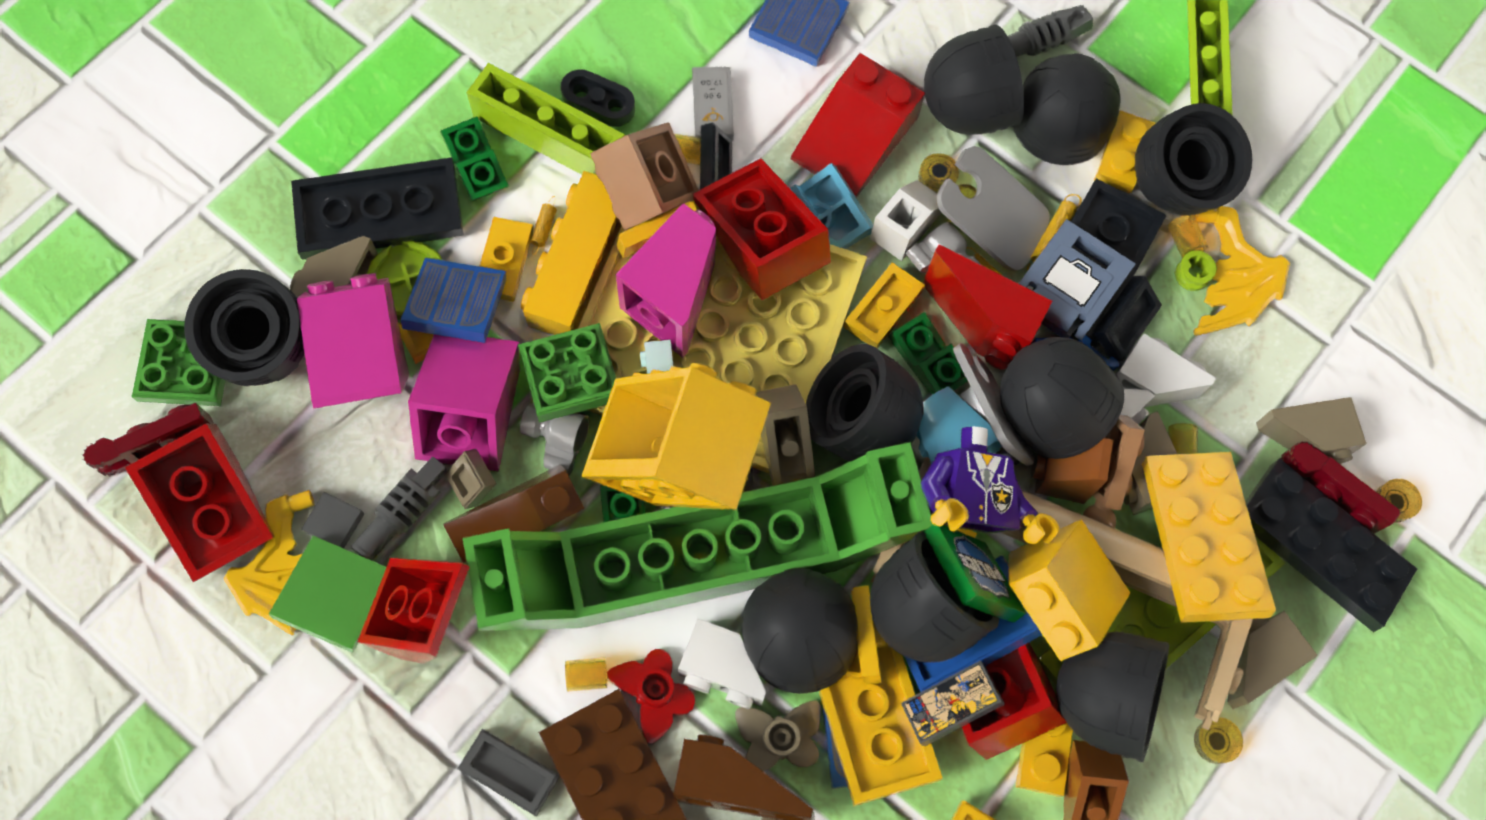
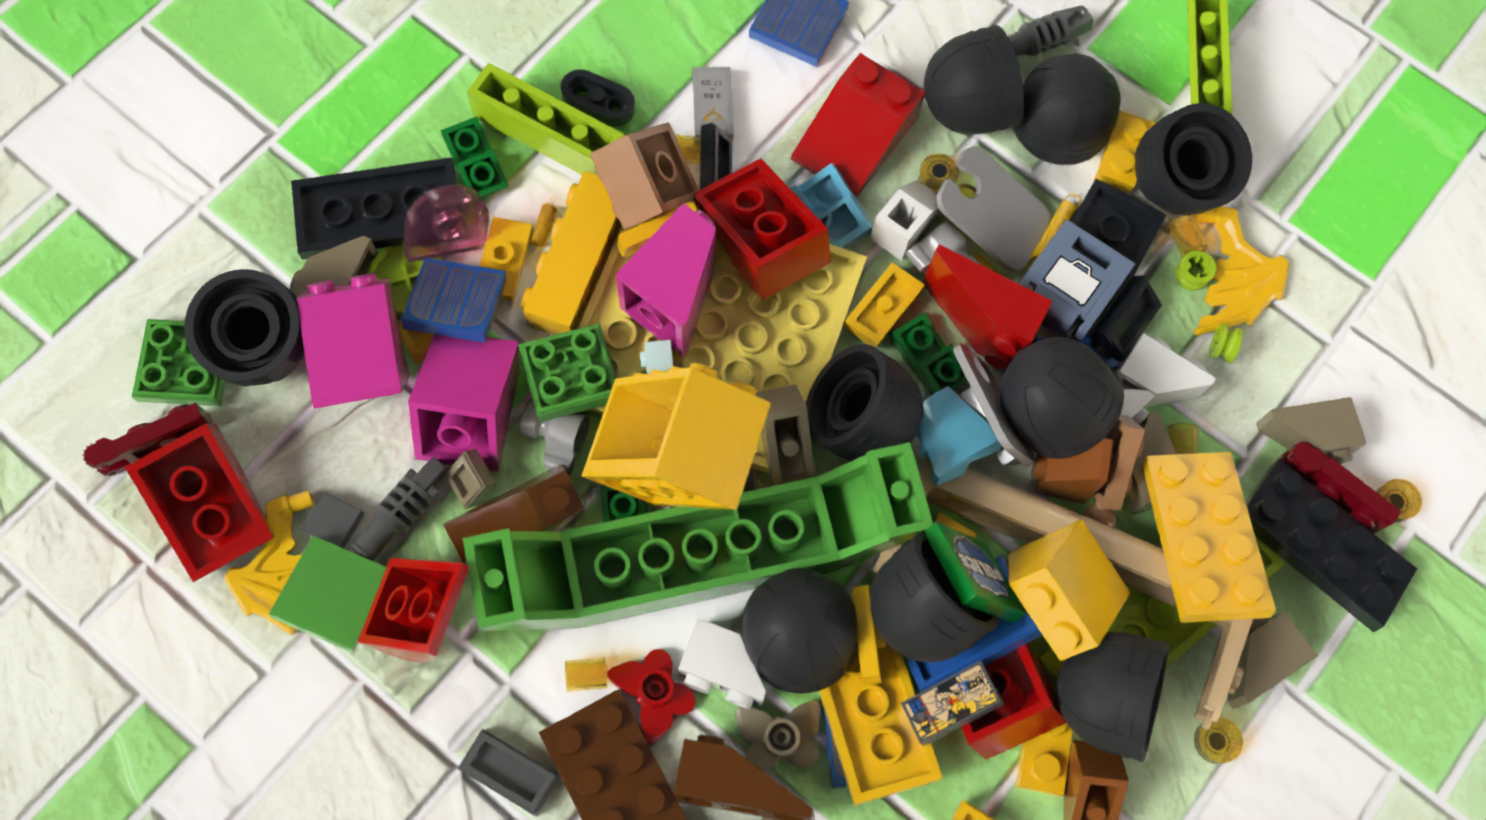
dark purple torso [921,427,1059,544] -> none
none -> clear pink tile [403,185,489,263]
none -> lime bush [1209,323,1244,364]

